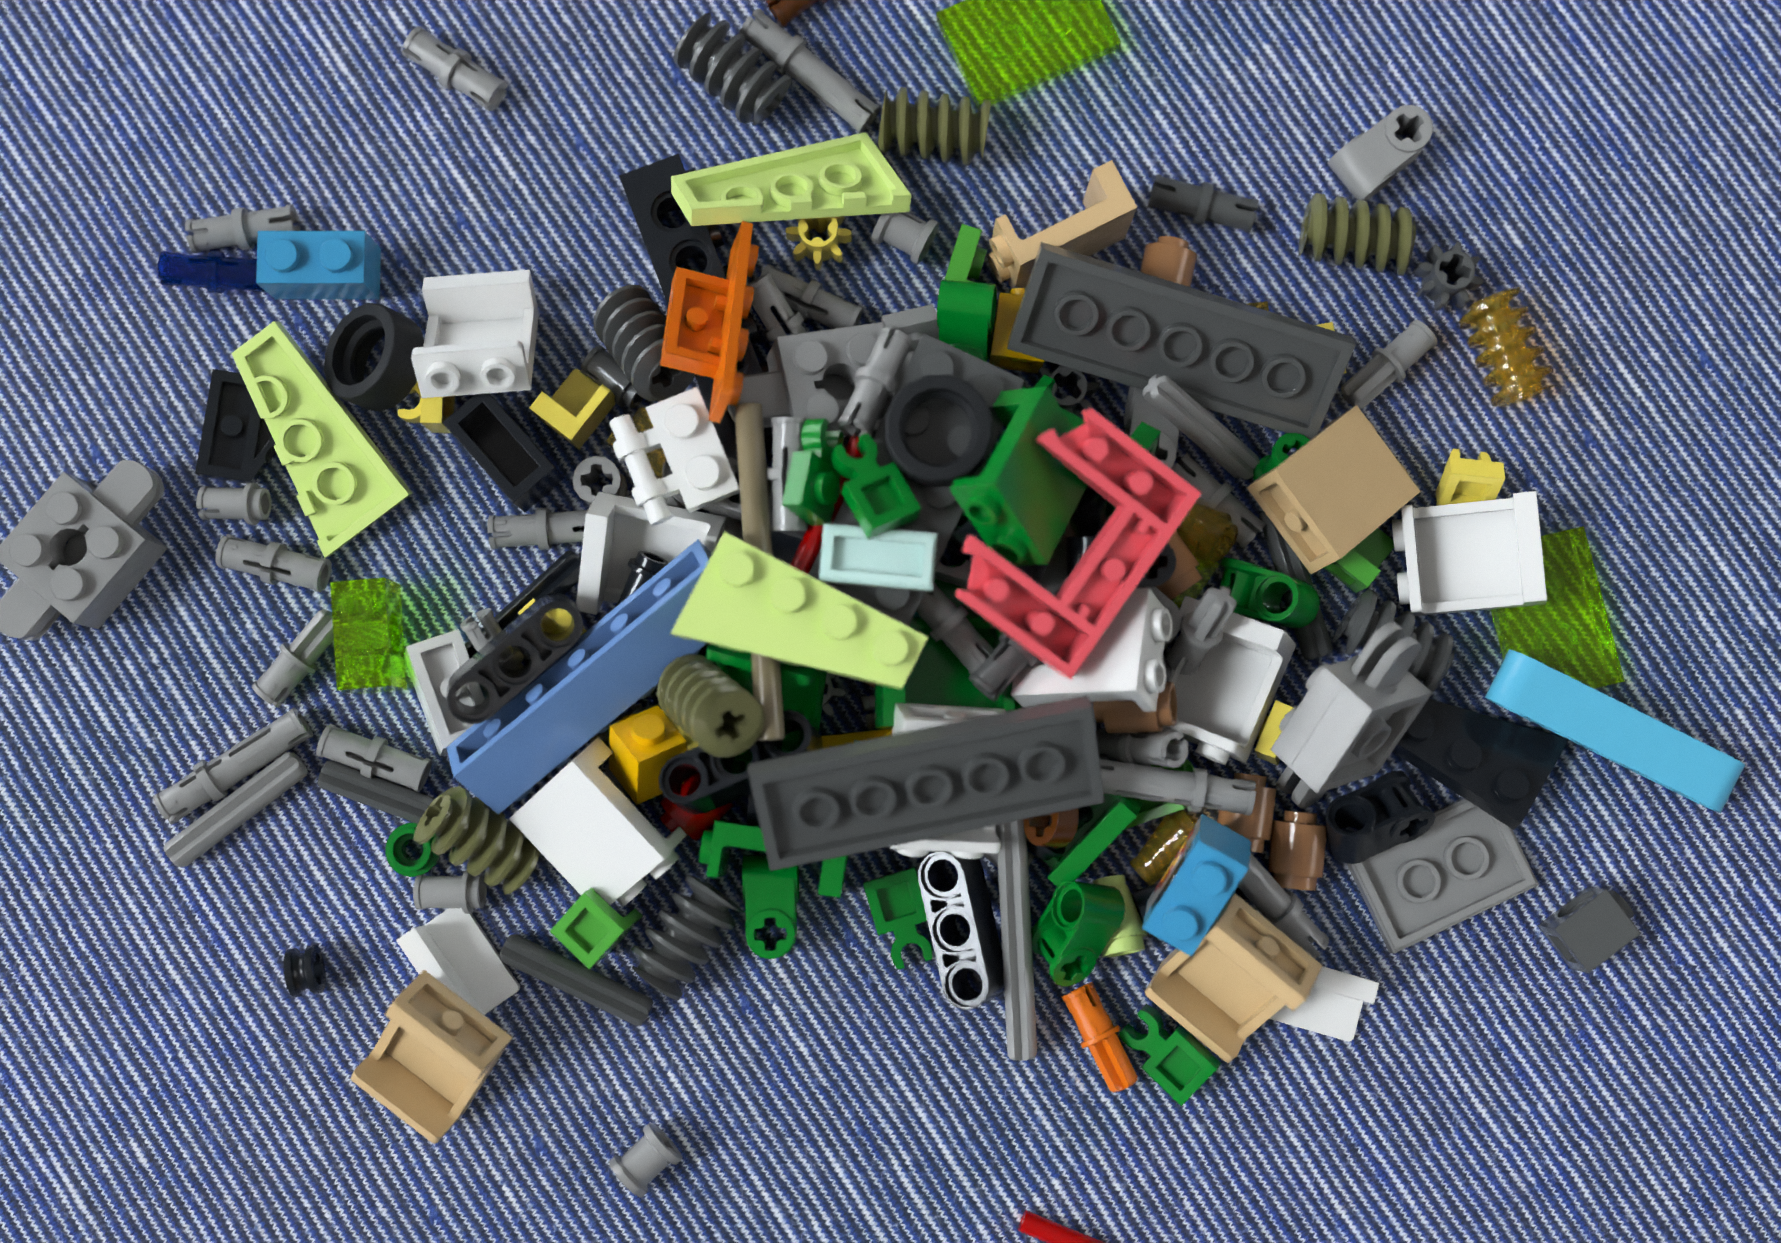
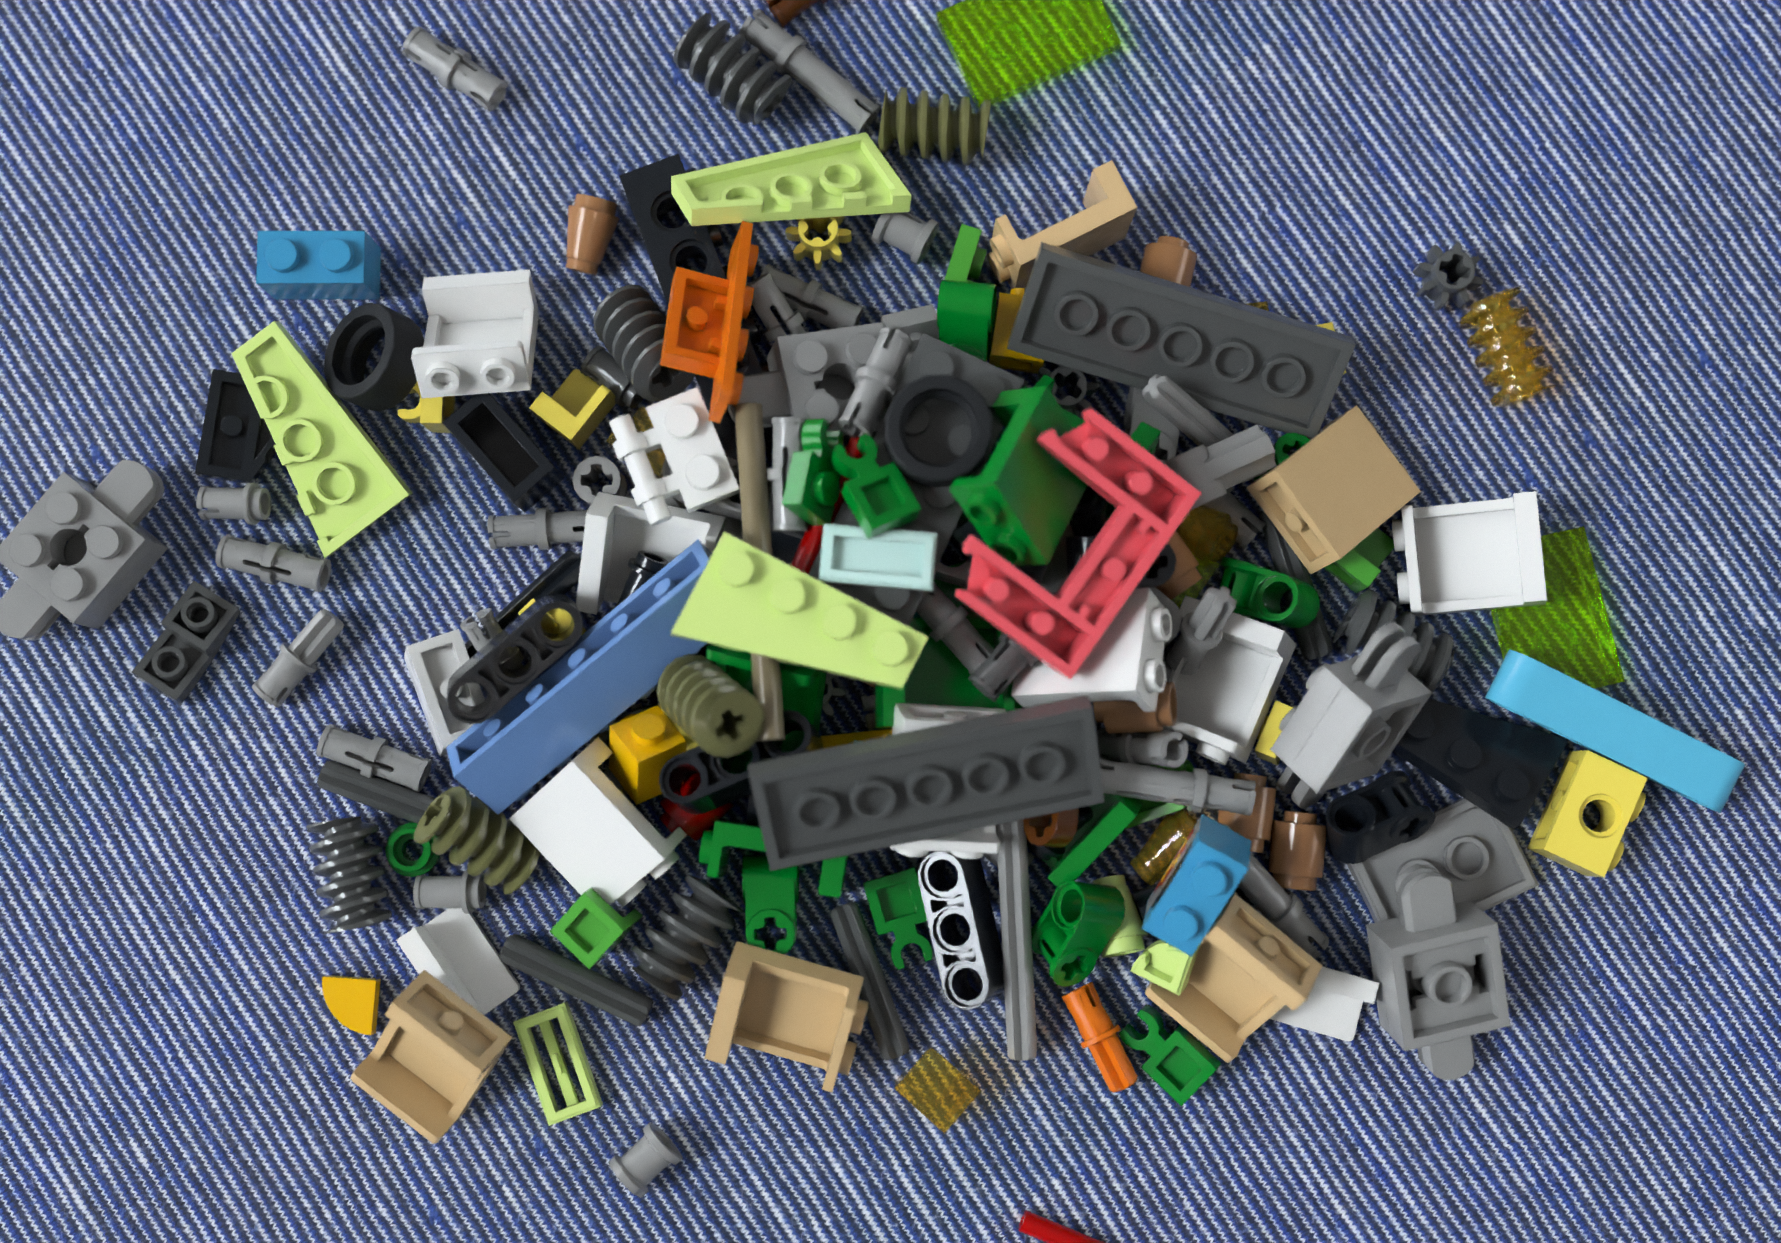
light grey pin [153,707,313,824] -> none
clear blue pin [158,251,267,294] -> none
light grey axle [164,752,308,867] -> none
light grey pin [185,204,300,253] -> none
black bush [283,945,326,998] -> none
clear neon green brick [330,577,407,694] -> none
dark grey pin [1148,174,1259,233] -> none
olive piece [1298,193,1416,276] -> none
light grey piece [1327,105,1433,201] -> none
light grey axle [1341,320,1438,409] -> none
light yellow tile [1435,449,1505,506] -> none
dark grey brick [1537,887,1641,973] -> none
none -> dark grey slope [132,581,240,706]
none -> dark grey piece [306,816,392,934]
none -> yellow tile [322,975,381,1035]
none -> yellowish green tile [513,1002,603,1126]
none -> medium nougat cone [565,194,620,276]
none -> tan panel [704,941,869,1092]
none -> dark grey axle [831,902,909,1060]
none -> clear yellow panel [894,1048,981,1134]
none -> yellowish green tile [1130,940,1201,996]
none -> light grey piece [1163,425,1276,510]
none -> light grey brick [1366,865,1510,1080]
none -> light yellow brick [1527,750,1647,878]

